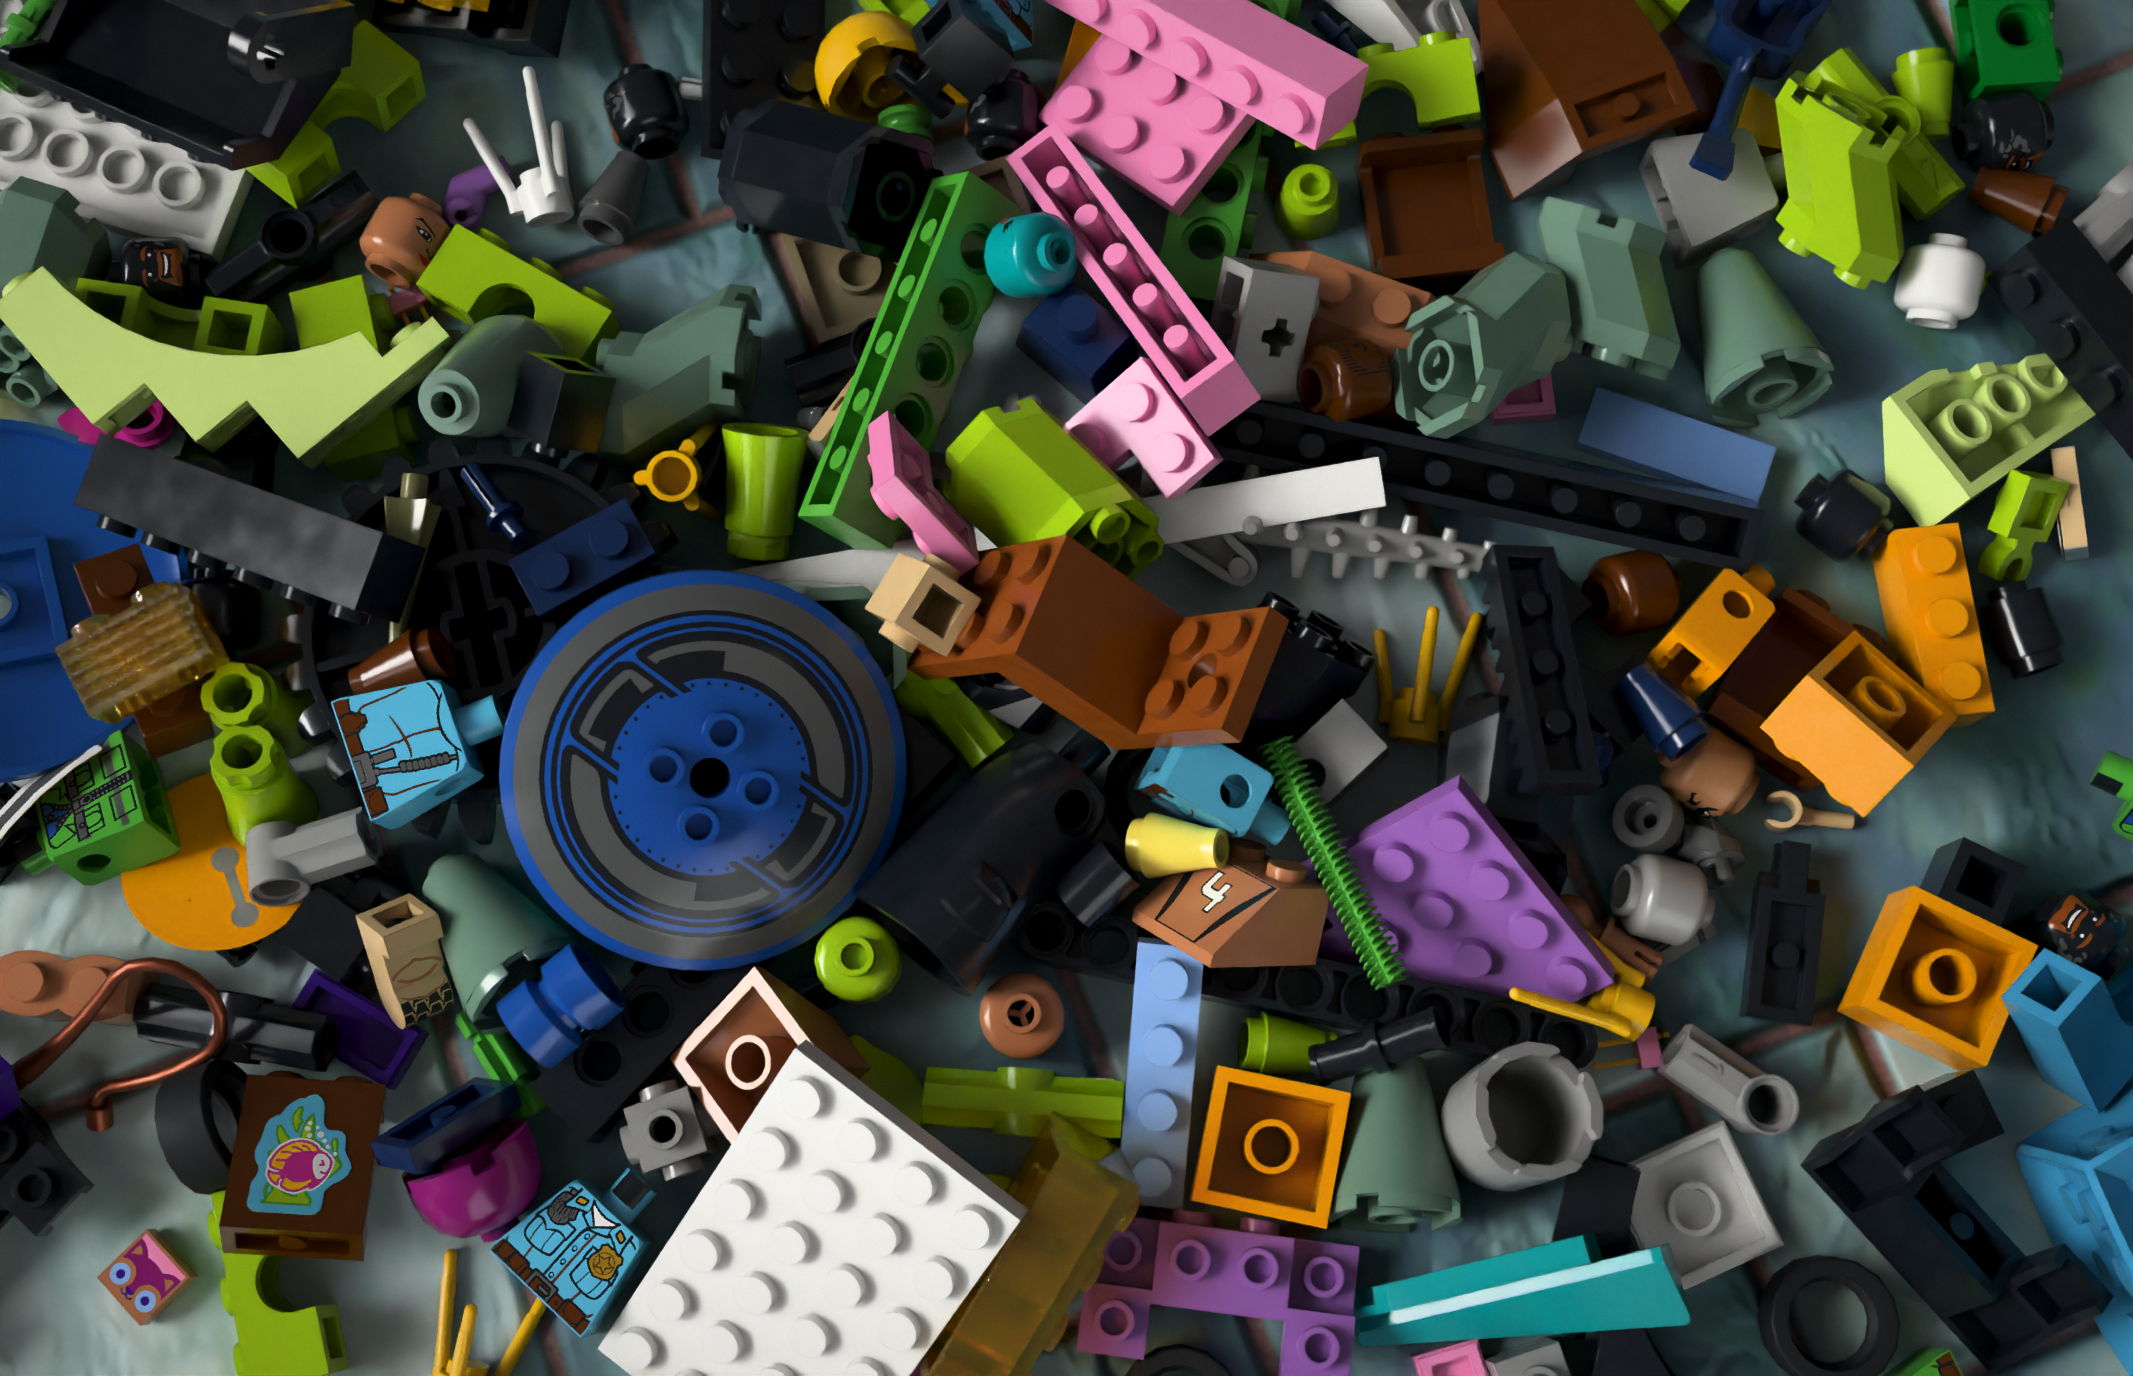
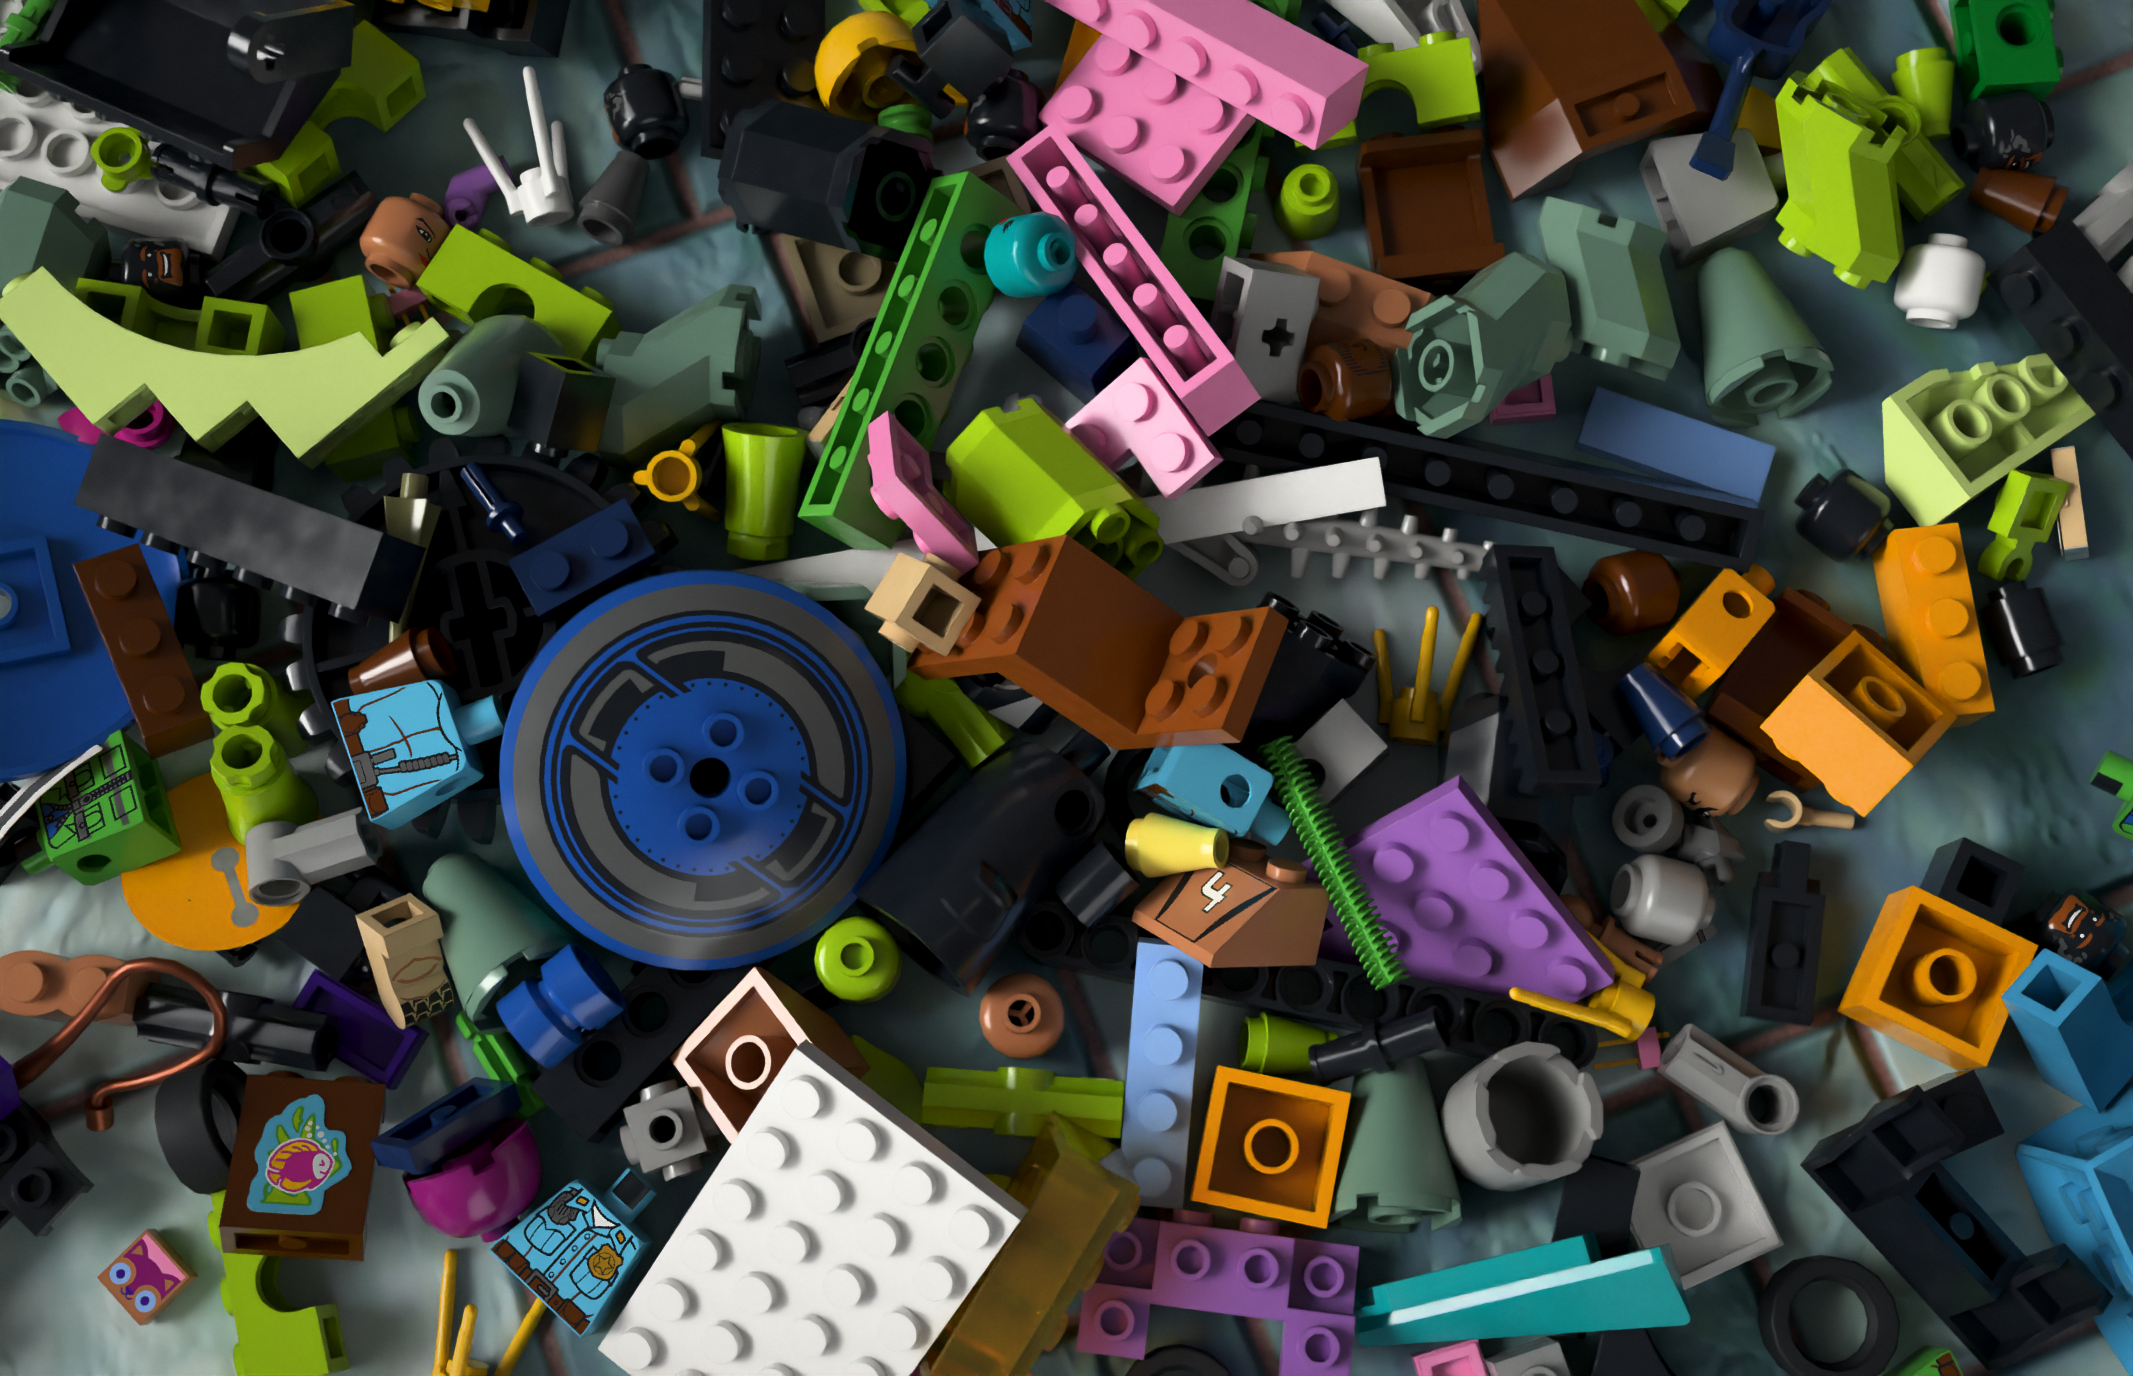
clear yellow brick [55,582,230,725] -> none
none -> lime plate [90,126,162,193]
none -> black pin [150,143,280,220]

